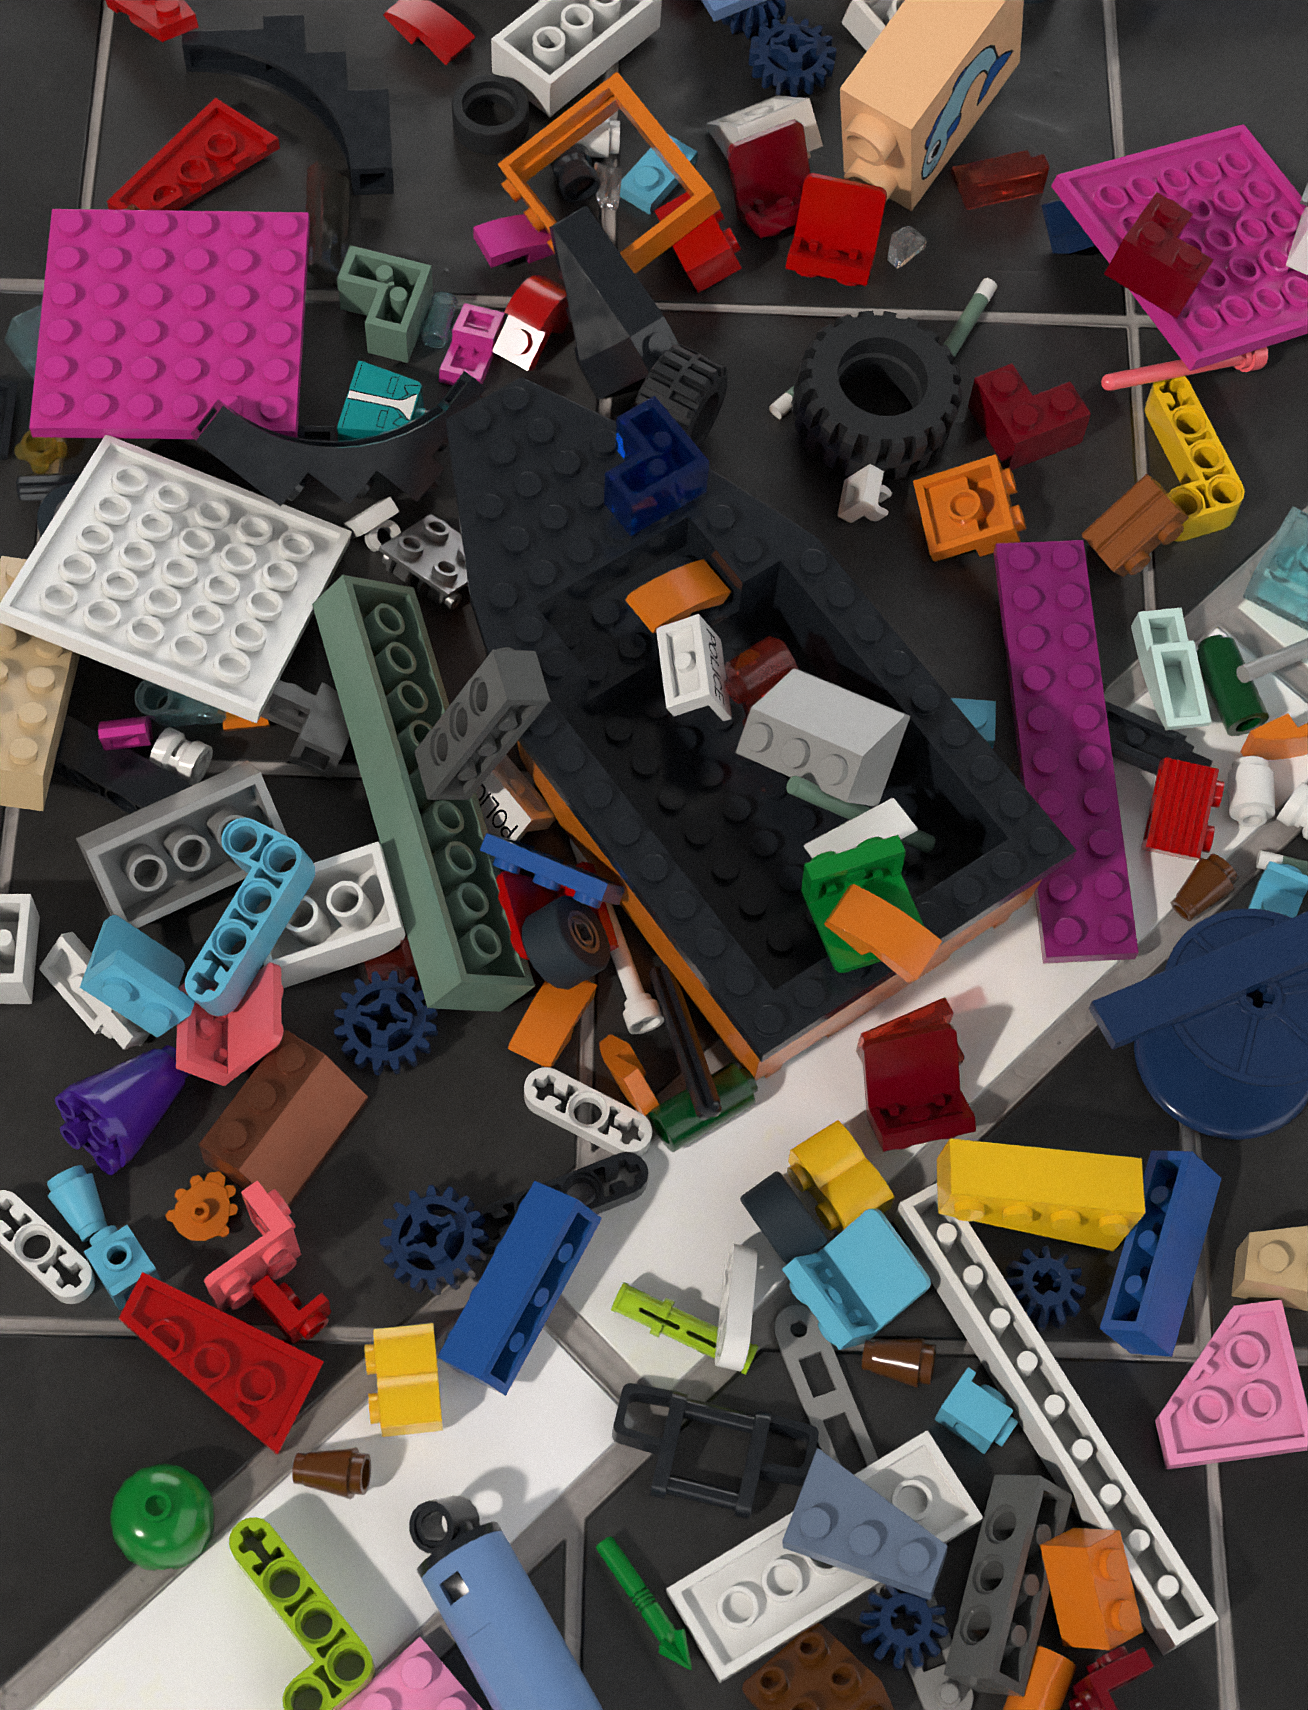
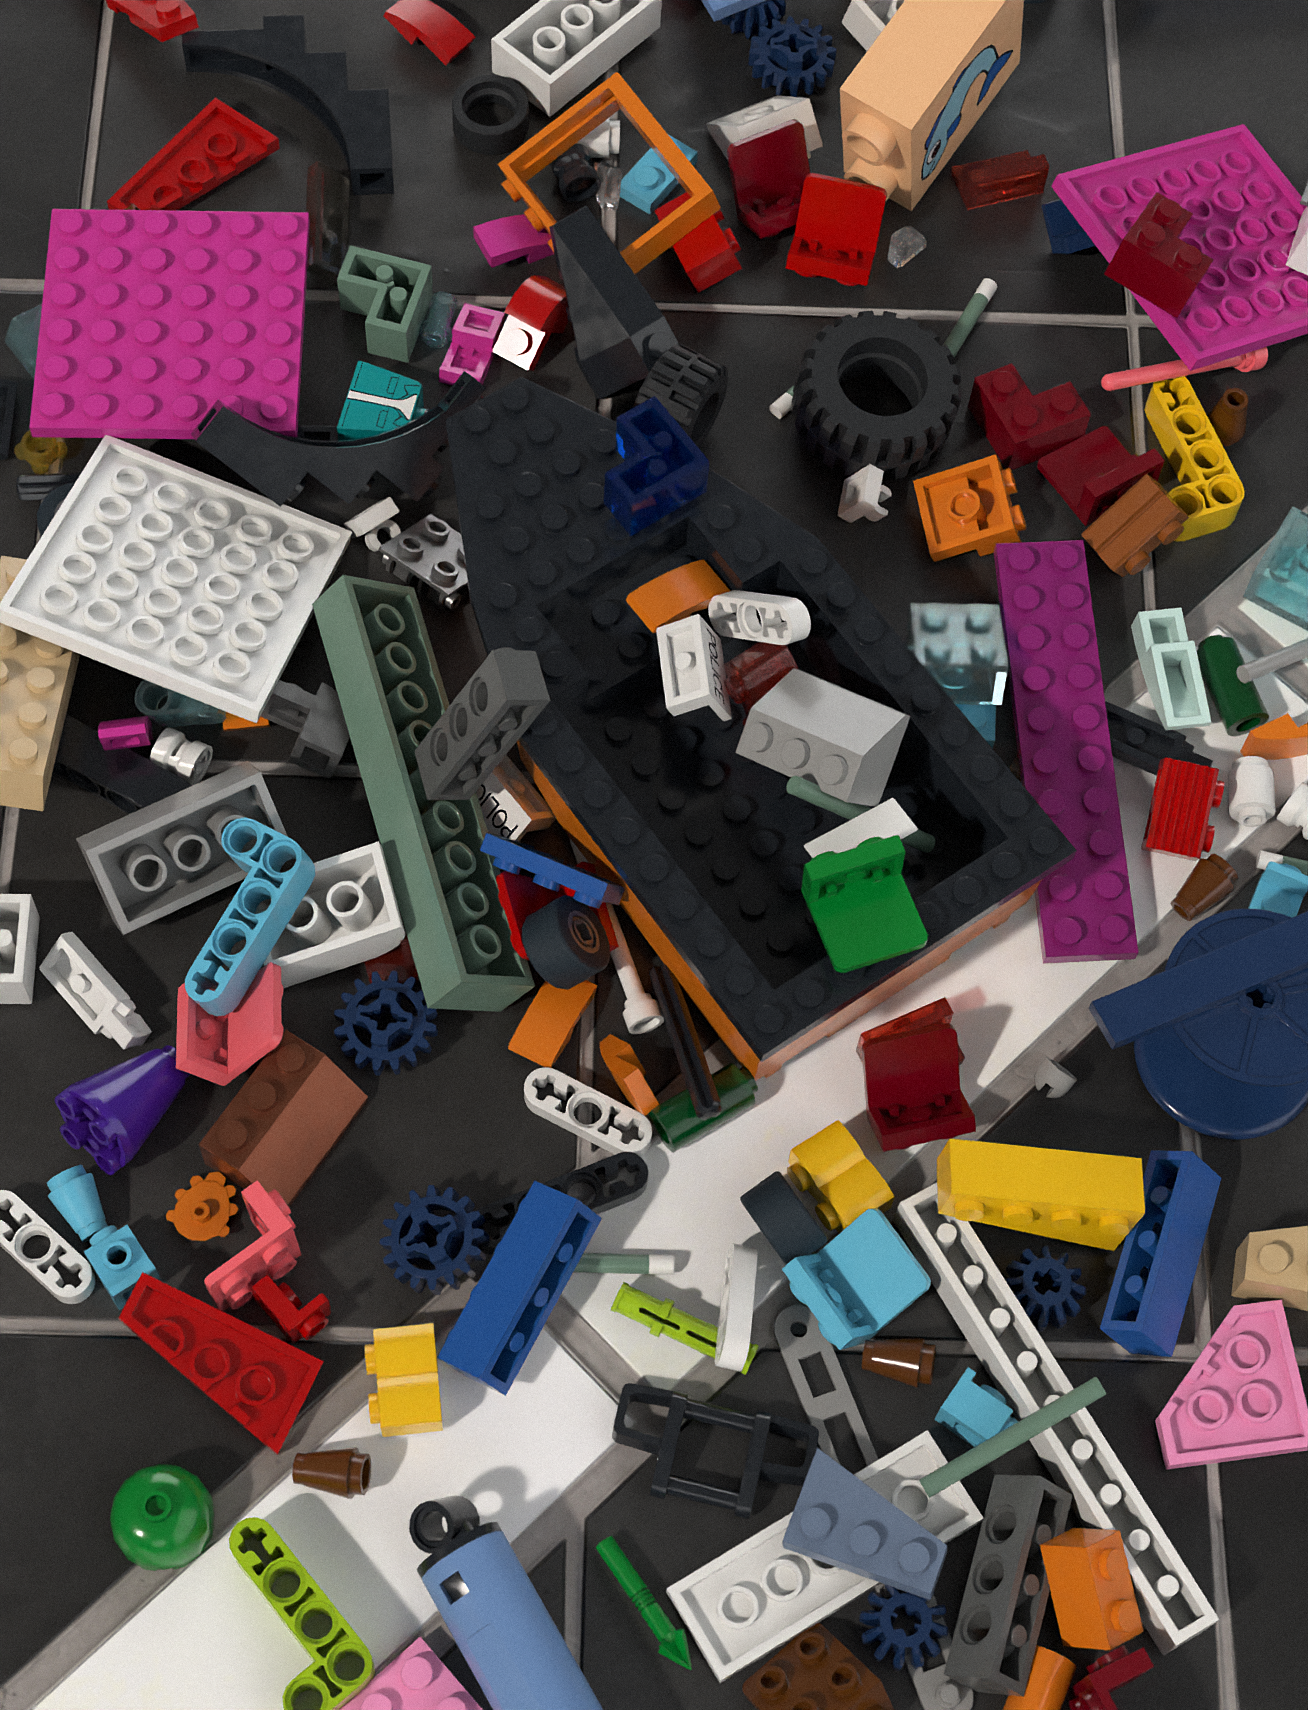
medium azure bracket [79,915,195,1038] -> none
orange slope [824,884,942,983] -> none
none -> sand green bar [573,1253,674,1275]
none -> white beam [708,590,811,645]
none -> clear light blue brick [905,603,1008,705]
none -> sand green bar [919,1376,1107,1498]
none -> light grey hinge [1034,1057,1077,1098]
none -> dark red bracket [1037,426,1165,526]
none -> reddish brown cone [1207,388,1249,447]

